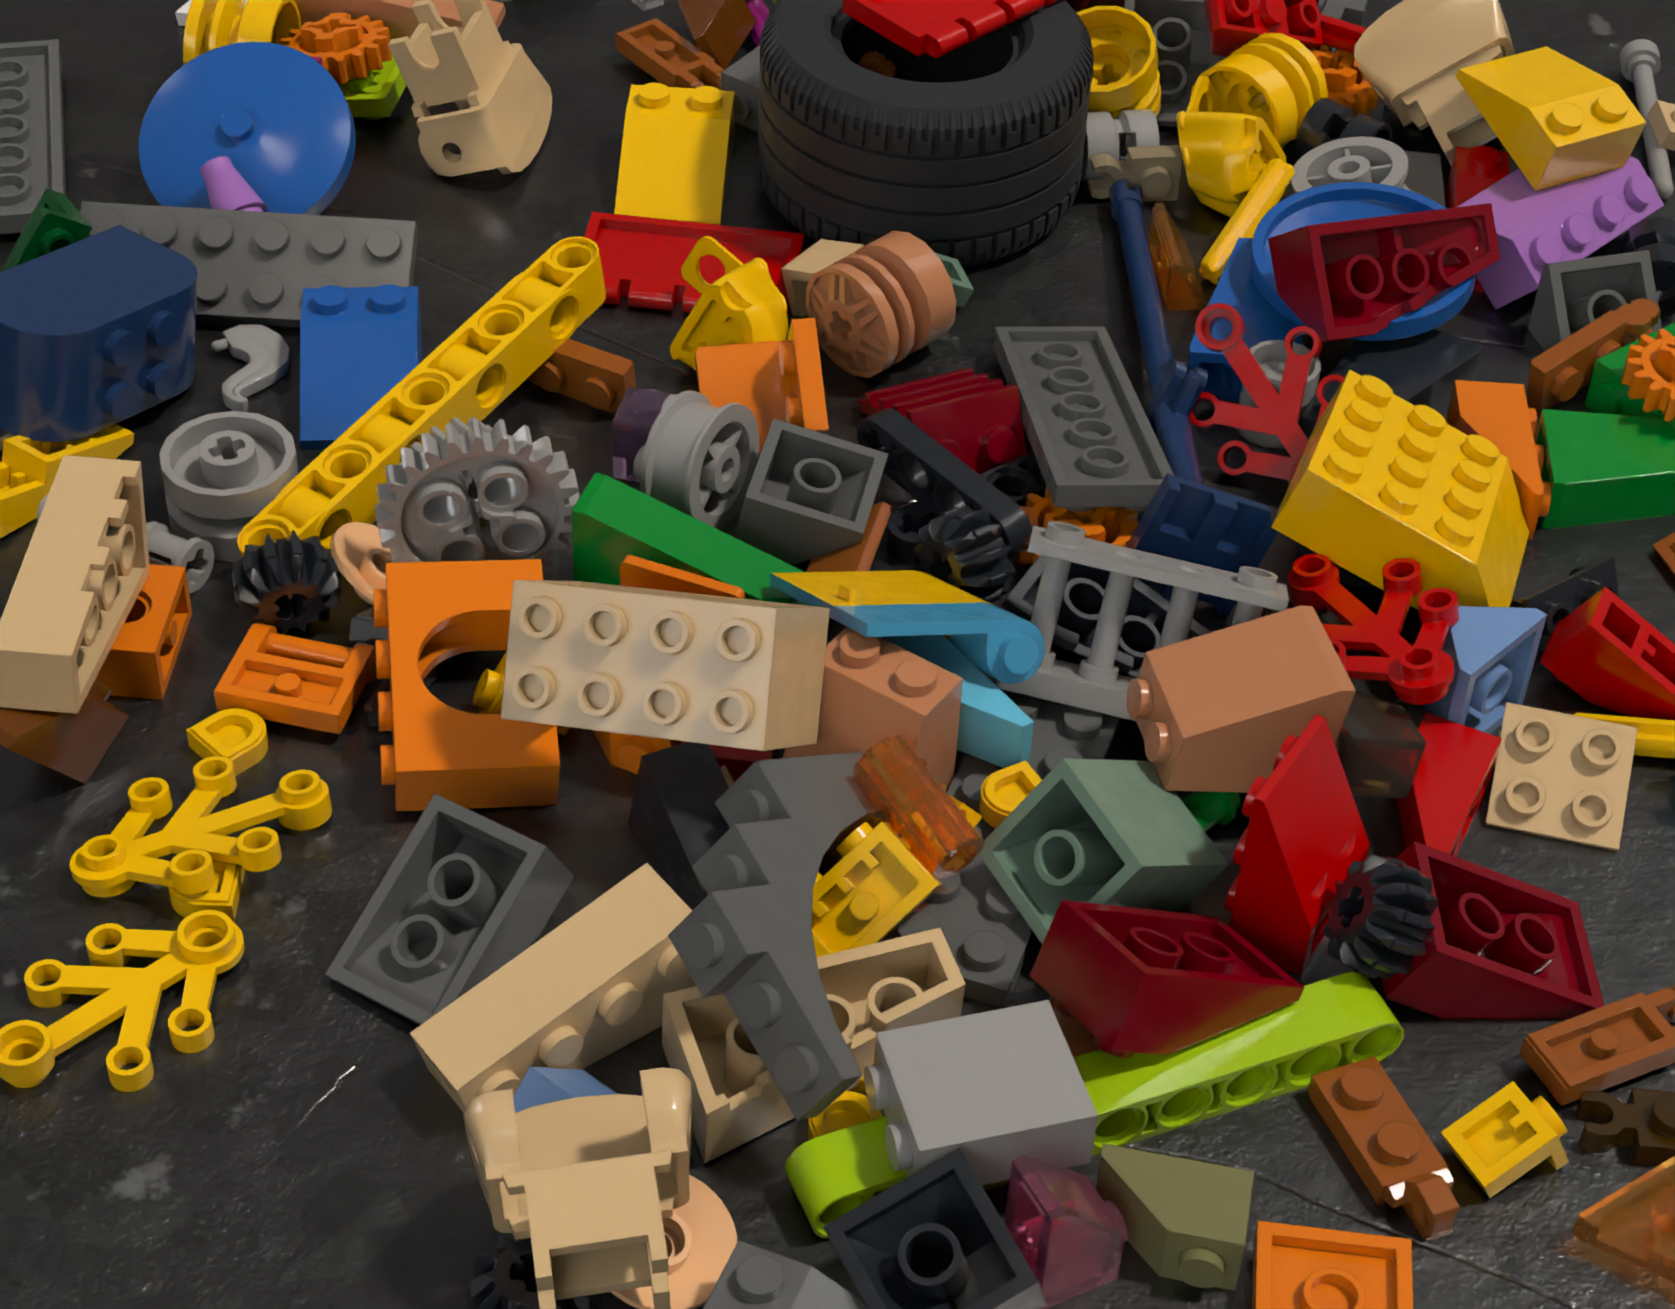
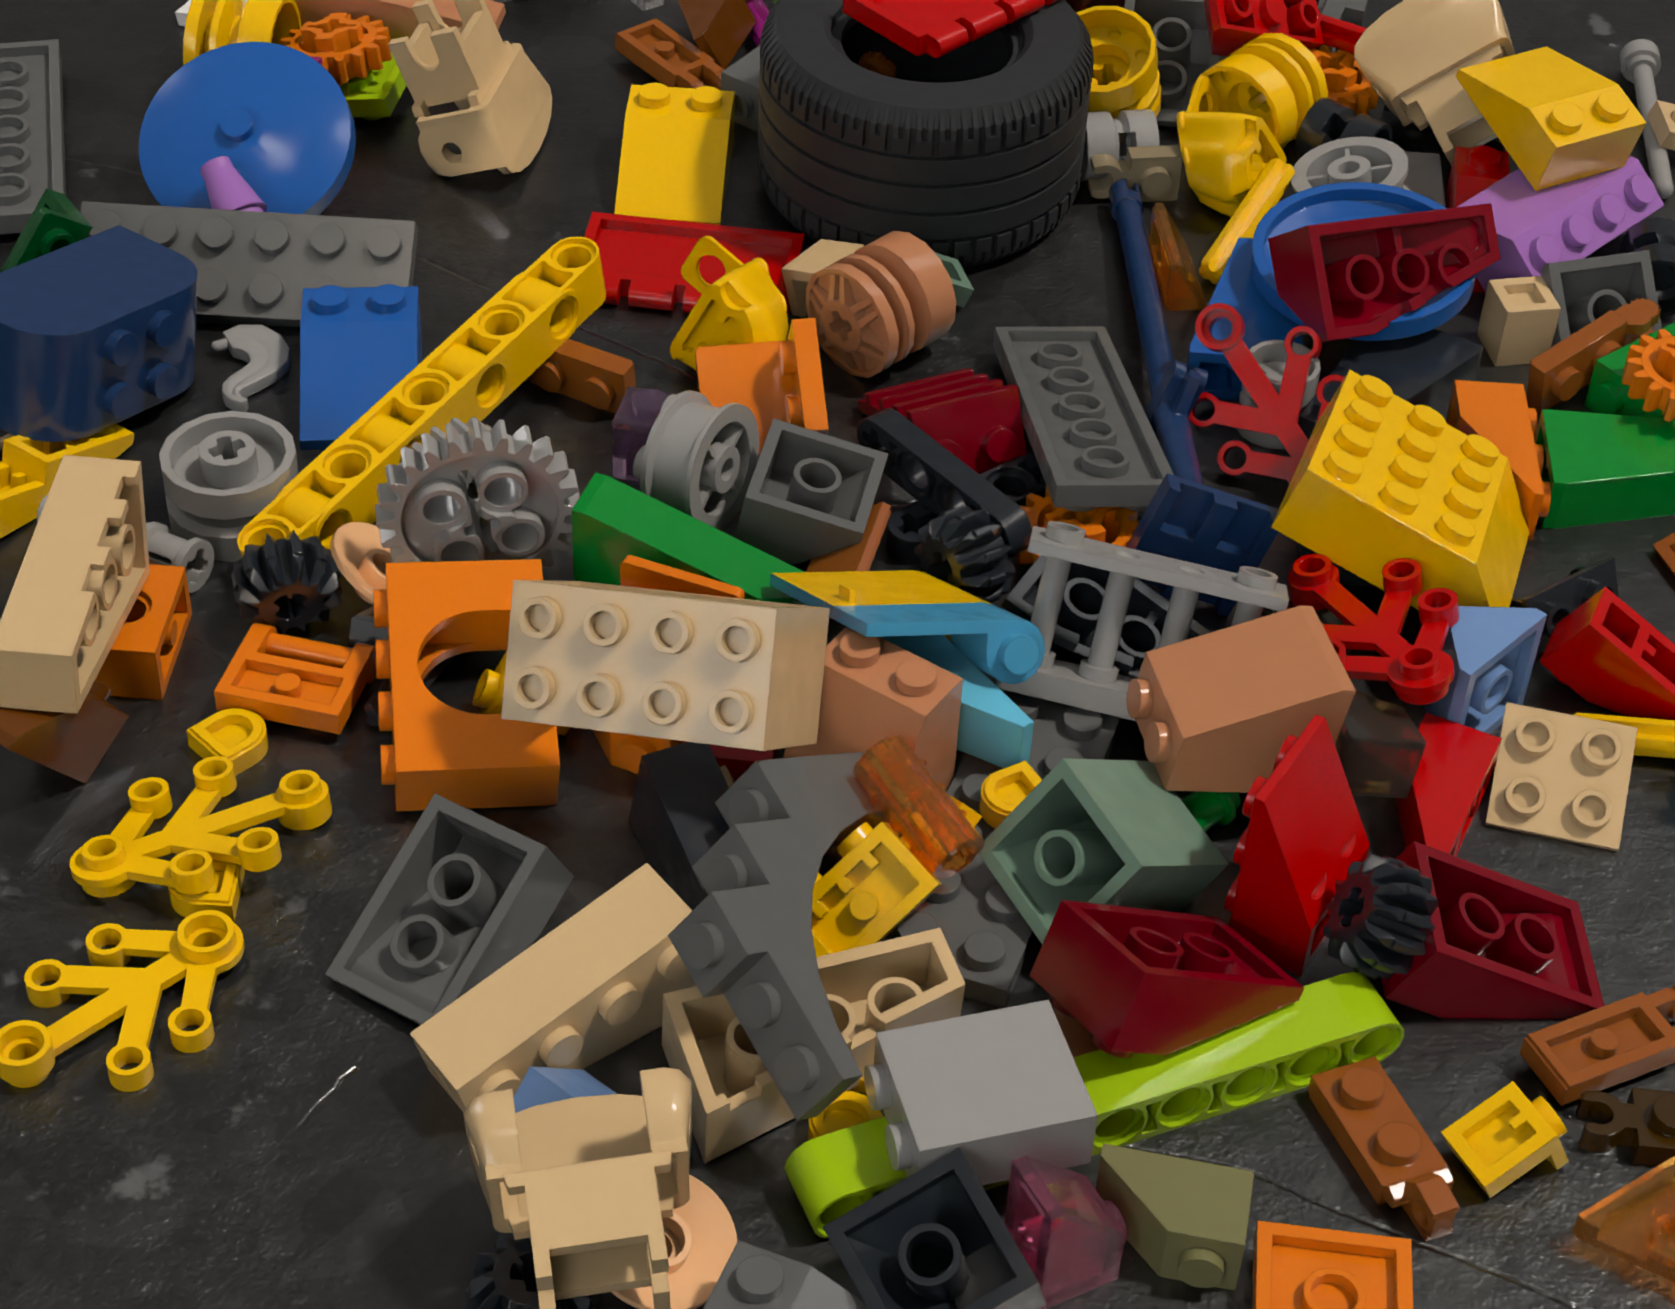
none -> tan panel [1477,276,1561,366]

